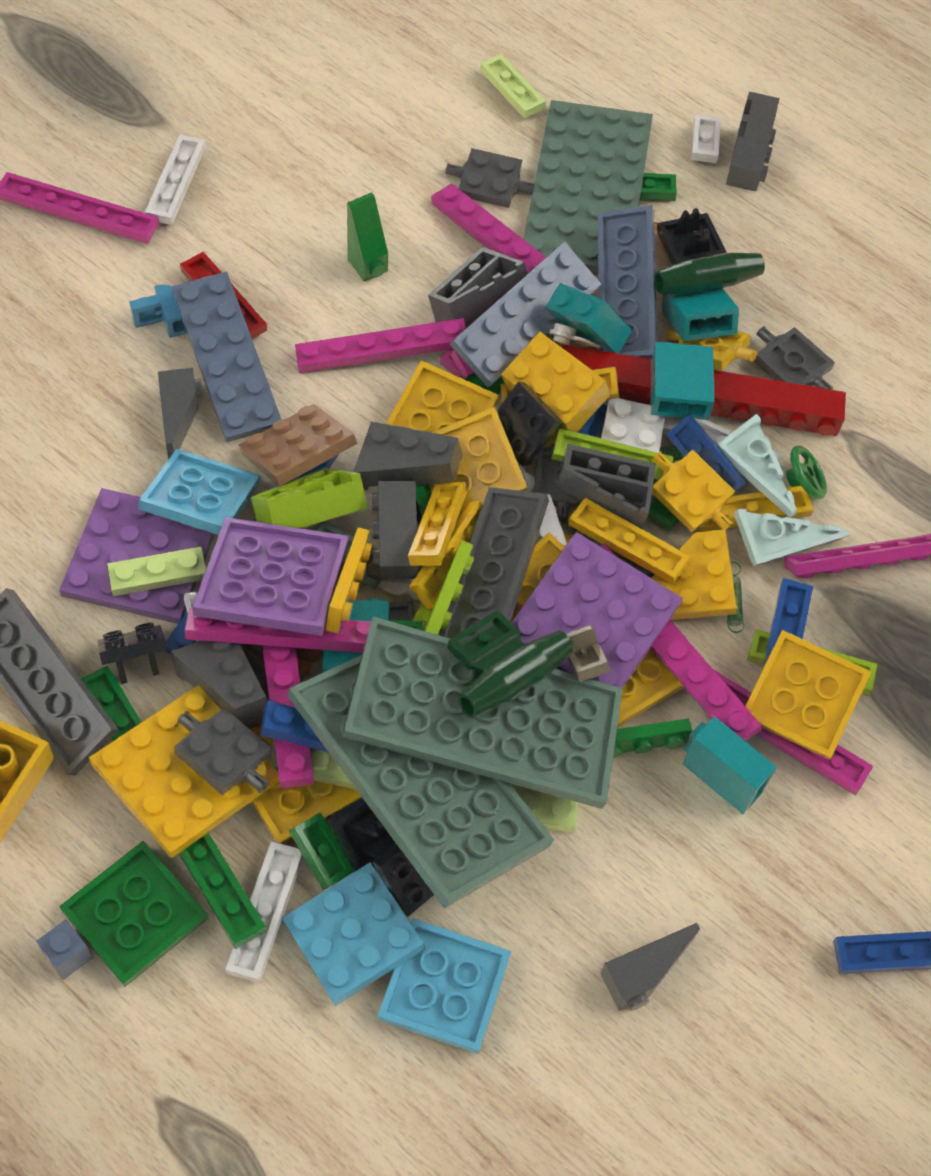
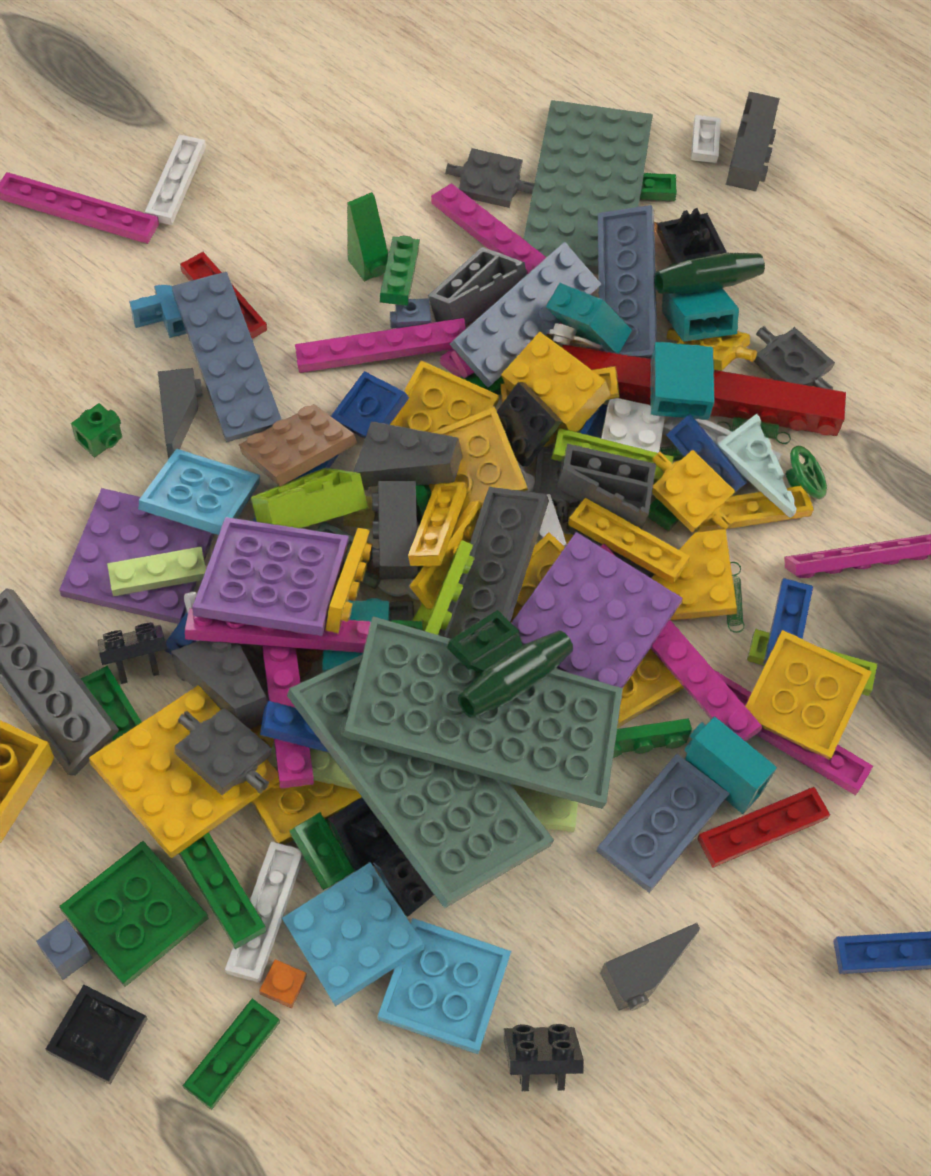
yellowish green plate [480,54,546,119] -> none
dark tan bracket [567,625,610,682] -> none
light aqua wing [733,509,850,567] -> none
none -> black plate [45,985,148,1085]
none -> green brick [71,403,122,458]
none -> green tile [182,998,280,1110]
none -> orange plate [259,959,307,1009]
none -> blue plate [331,371,409,439]
none -> light yellow plate [343,496,376,529]
none -> green plate [380,235,420,306]
none -> sand blue brick [390,298,431,329]
none -> black plate [504,1024,584,1092]
none -> sand blue plate [596,754,729,893]
none -> red plate [697,787,831,868]
none -> green piece [717,417,791,444]

